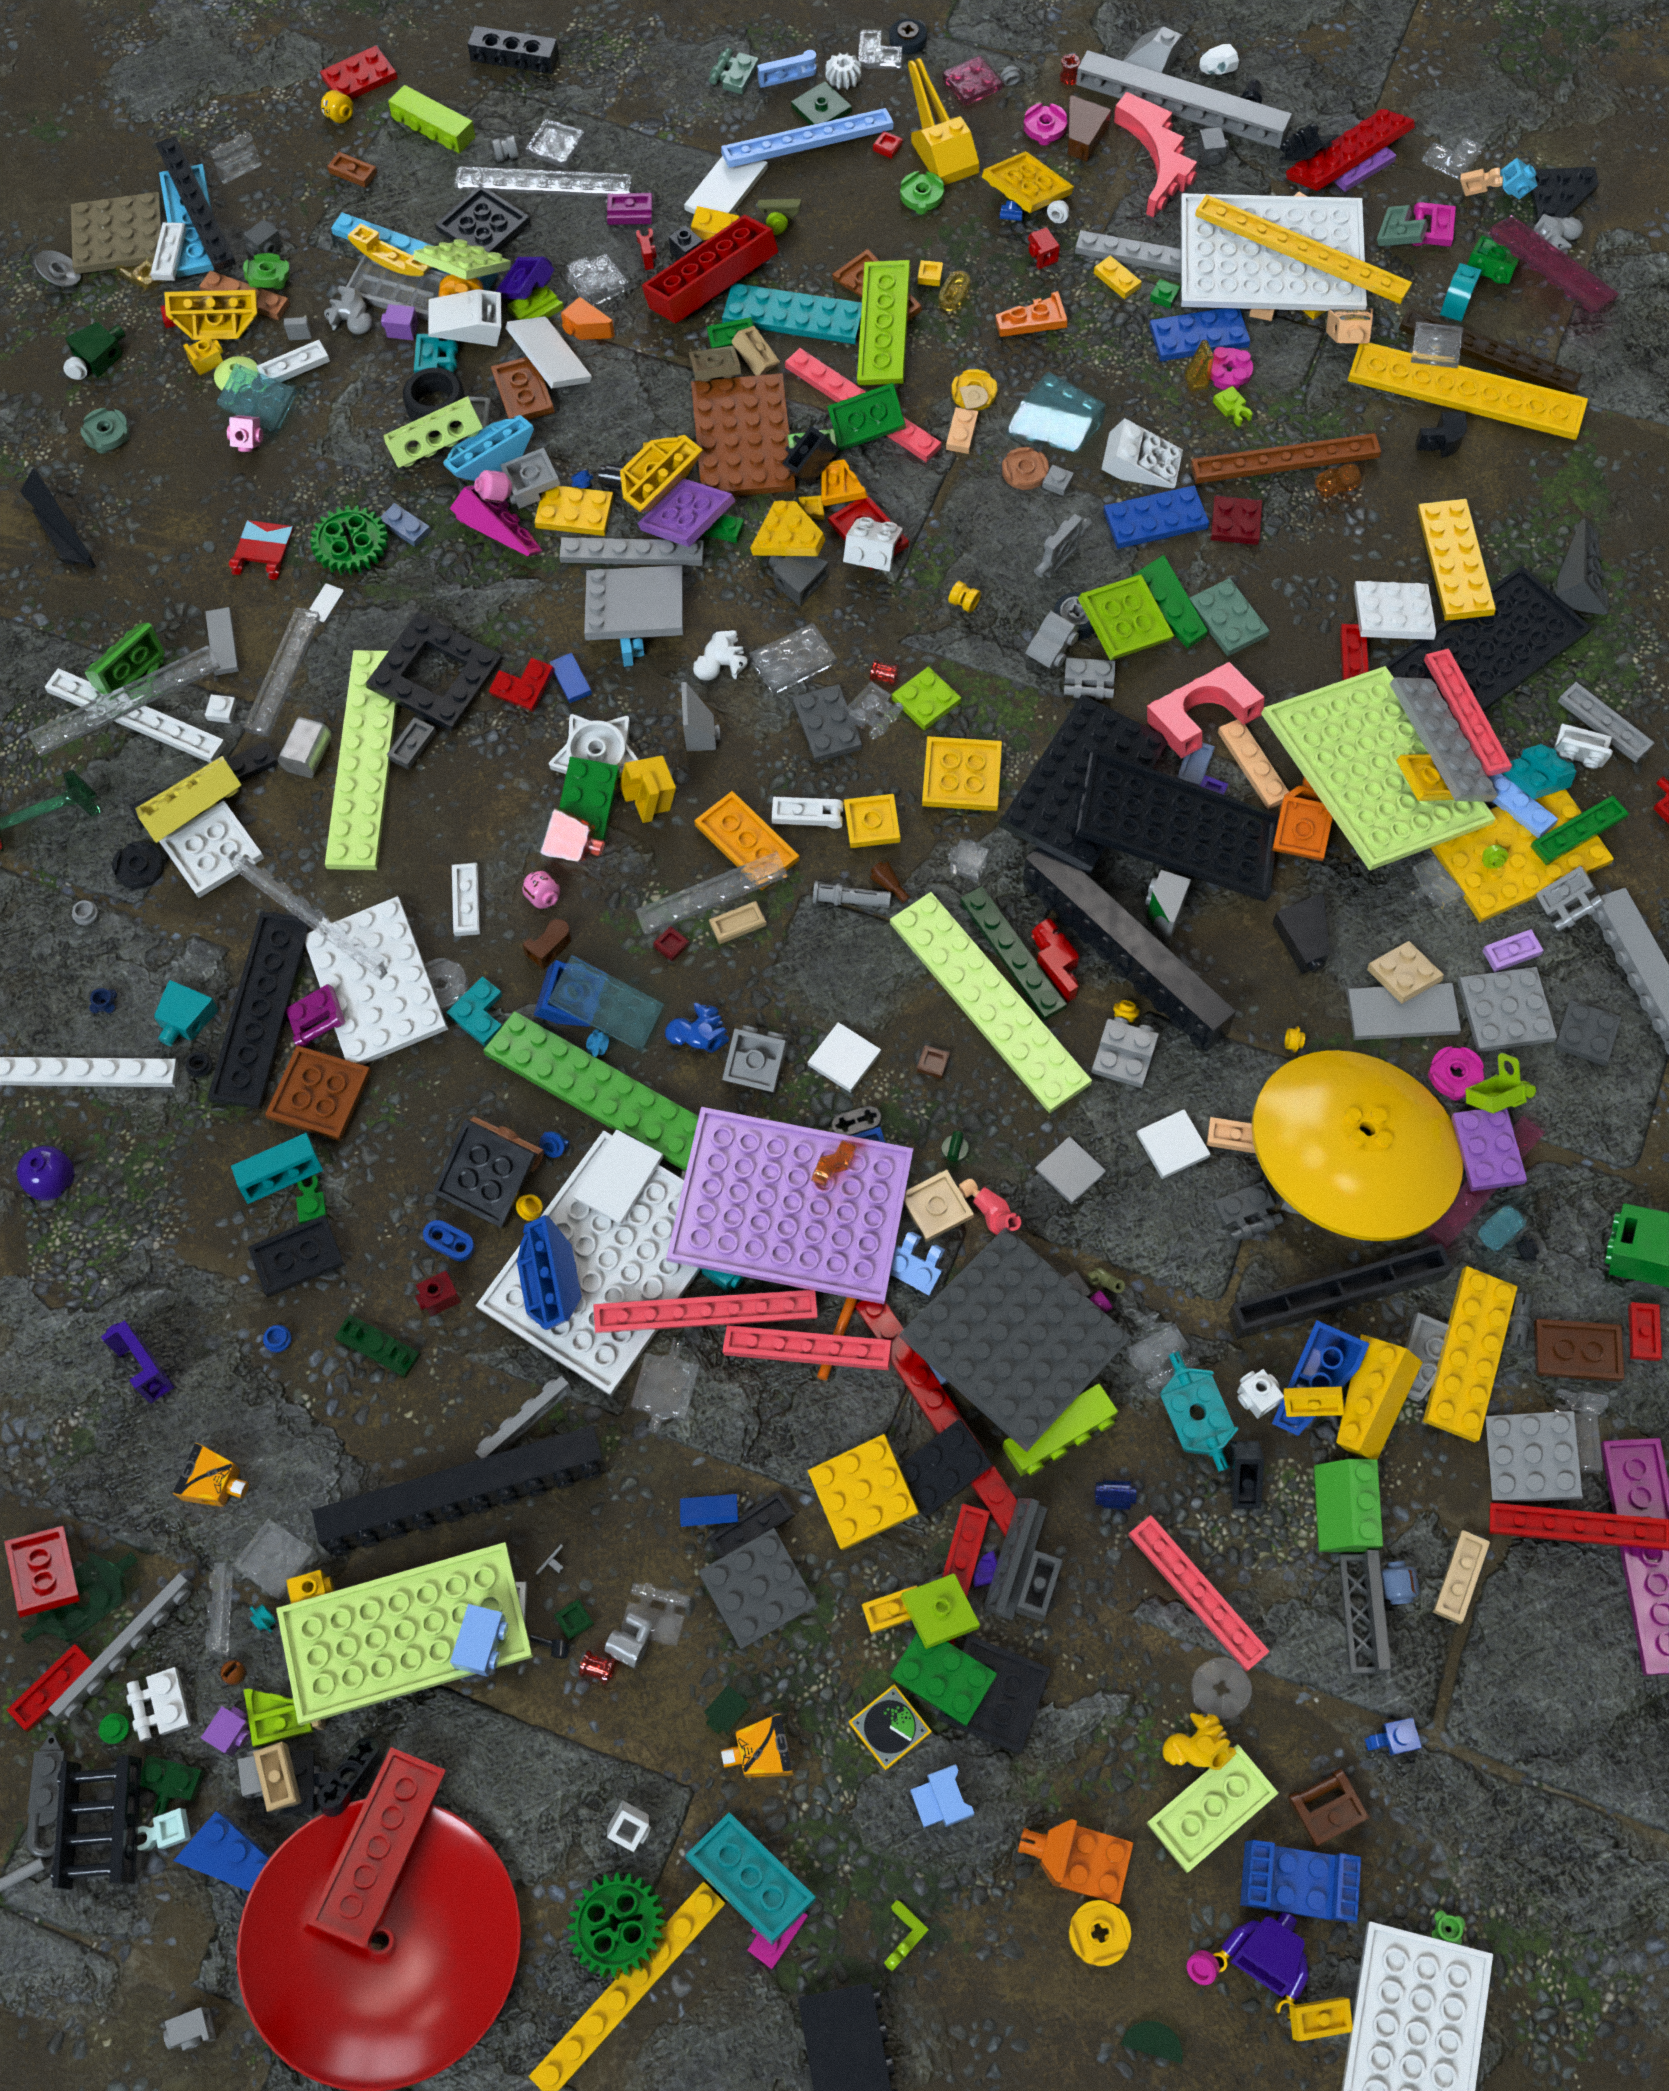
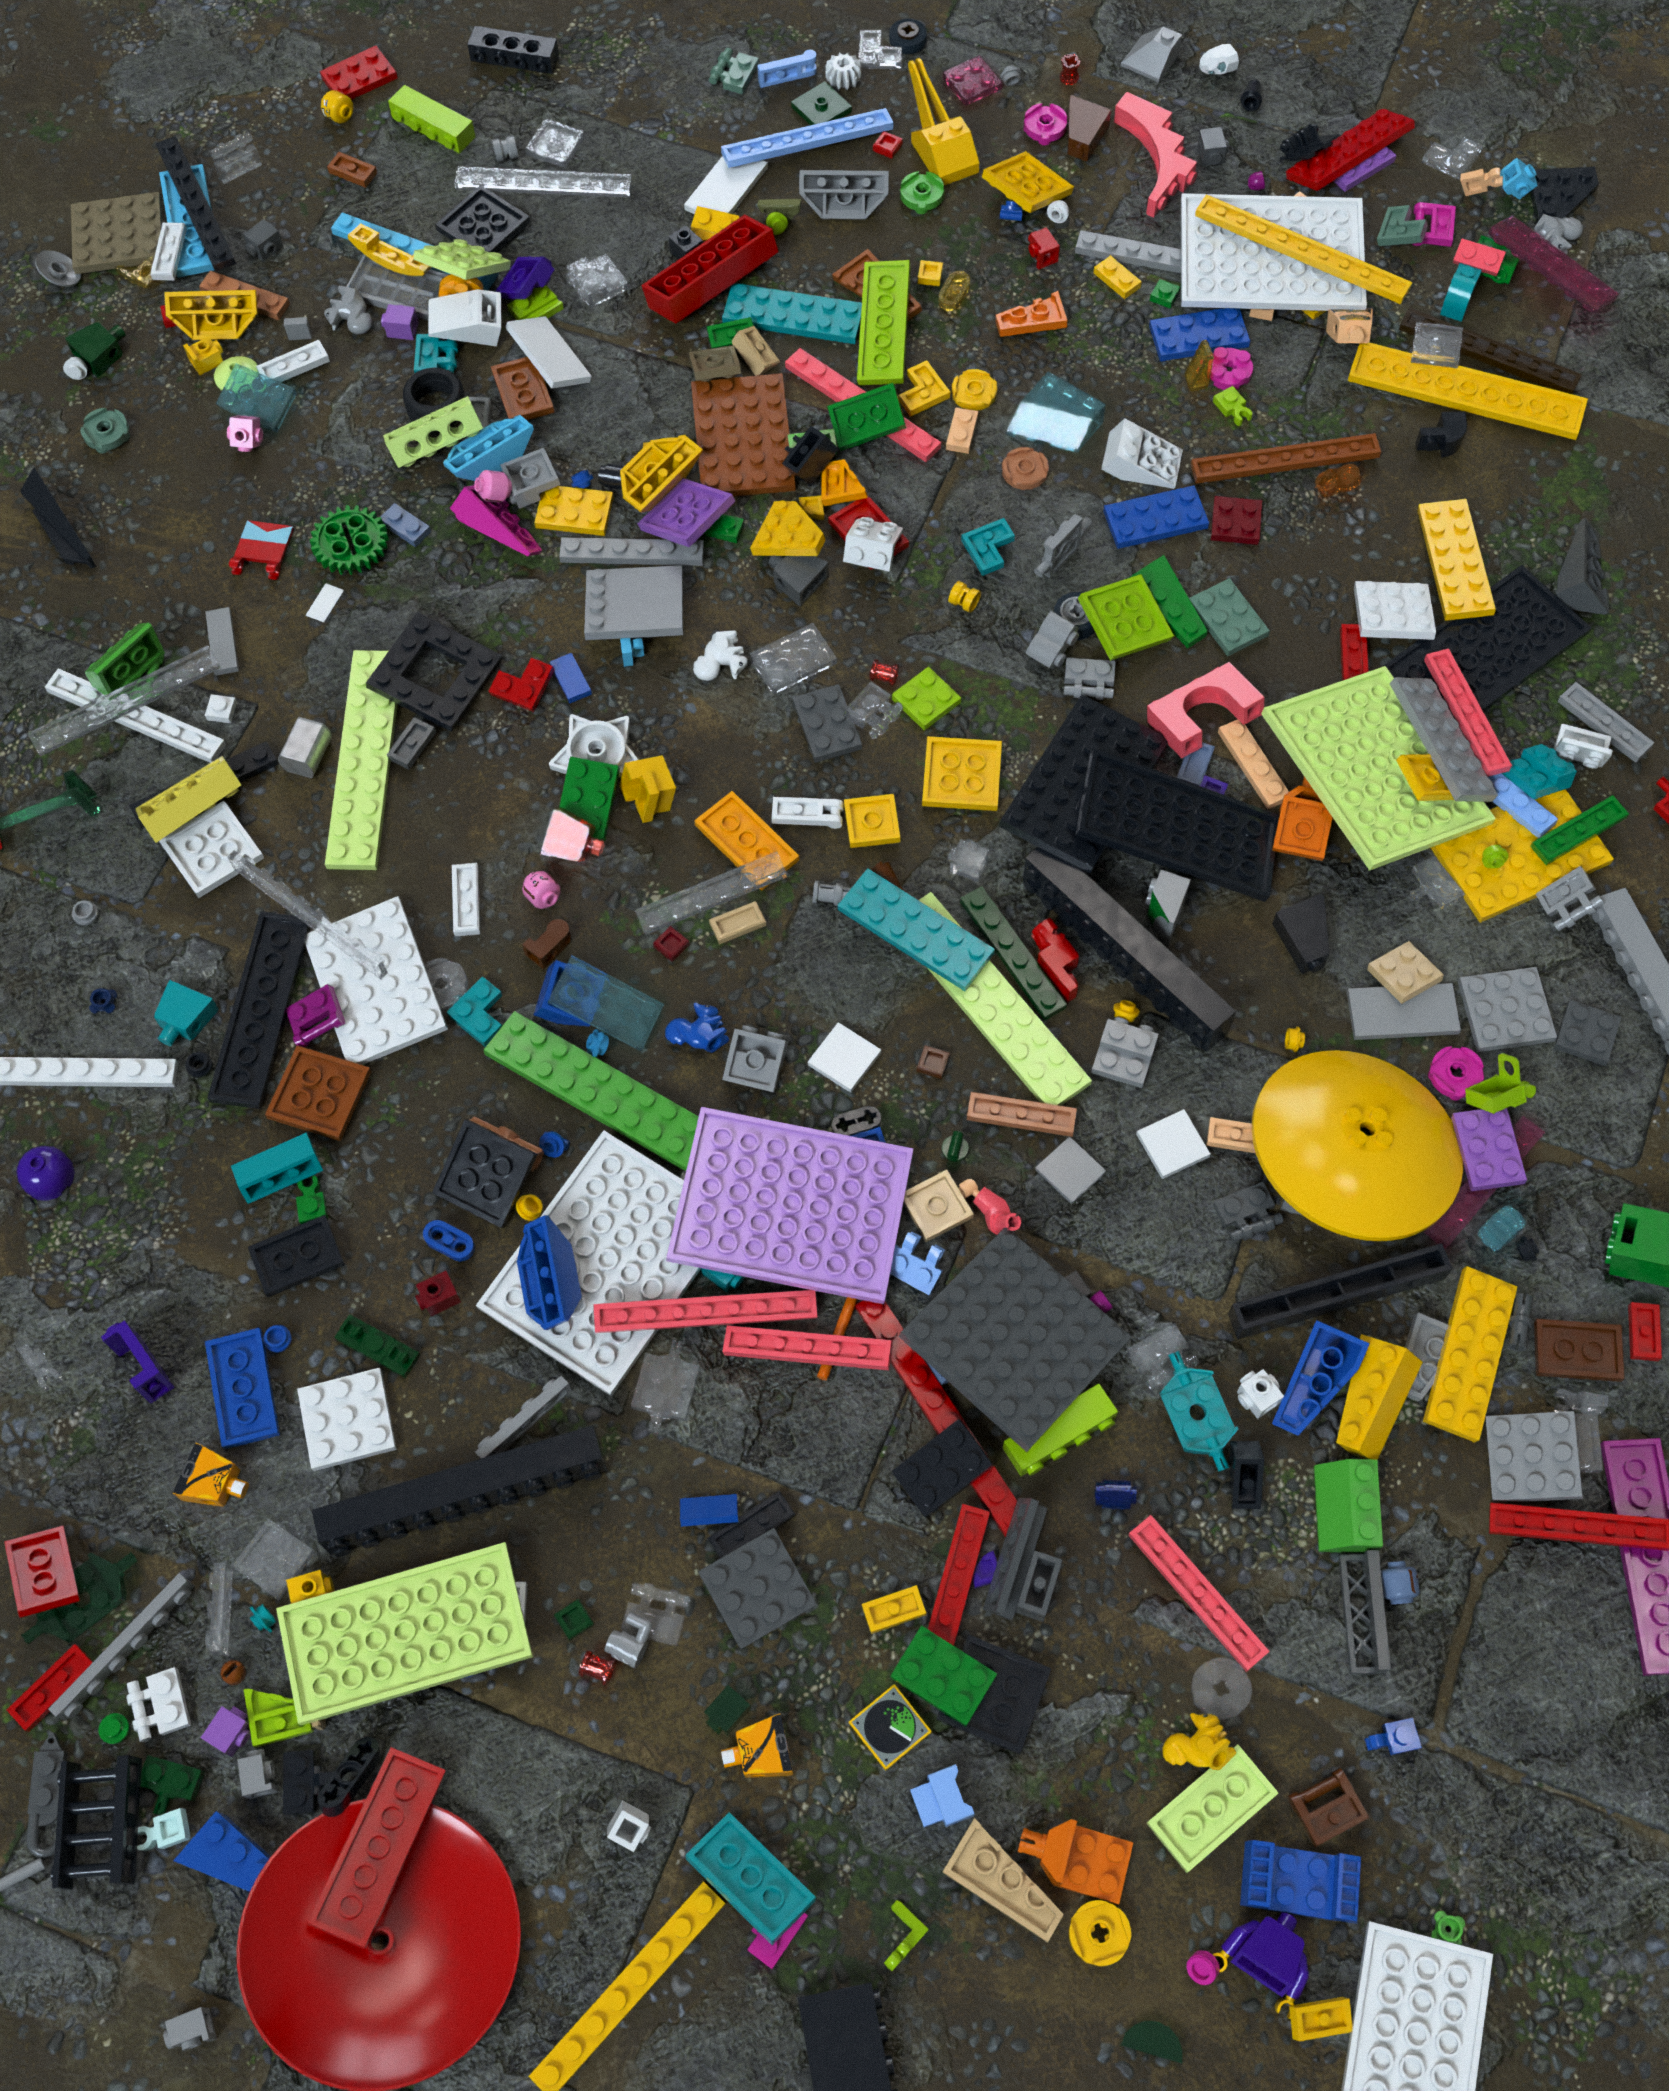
black tile [112,841,165,889] -> none
bright green plate [243,253,290,289] -> none
clear plate [244,607,321,737] -> none
tan slope [253,1742,301,1812] -> none
light blue brick [450,1604,508,1677] -> none
black hand [529,1634,569,1659] -> none
light grey piece [536,1545,564,1576] -> none
orange slope [561,297,615,340] -> none
green gear [567,1872,668,1980] -> none
white tile [574,1129,663,1225] -> none
magenta plate [607,193,653,225] -> none
red plate [636,228,657,270] -> none
light grey slope [681,682,721,751] -> none
yellow plate [807,1434,920,1550] -> none
clear orange piece [811,1140,857,1187] -> none
lime plate [901,1574,980,1649] -> none
tan piece [959,385,988,410] -> none
light grey plate [1042,465,1074,496] -> none
light grey brick [1076,50,1292,148] -> none
olive arm [1087,1267,1125,1293] -> none
yellow plate [1284,1387,1344,1417] -> none
tan plate [1433,1530,1490,1624] -> none
lavender plate [1482,929,1544,972] -> none
none -> clear plate [17,1343,62,1391]
none -> blue plate [205,1328,280,1450]
none -> white plate [297,1368,397,1471]
none -> light grey wedge [799,170,889,220]
none -> teal plate [838,868,995,992]
none -> yellow plate [899,360,950,417]
none -> tan wing [942,1818,1064,1943]
none -> teal plate [961,518,1015,576]
none -> nougat plate [967,1092,1077,1137]
none -> magenta hinge [1248,171,1265,191]
none -> coral plate [1453,239,1506,276]

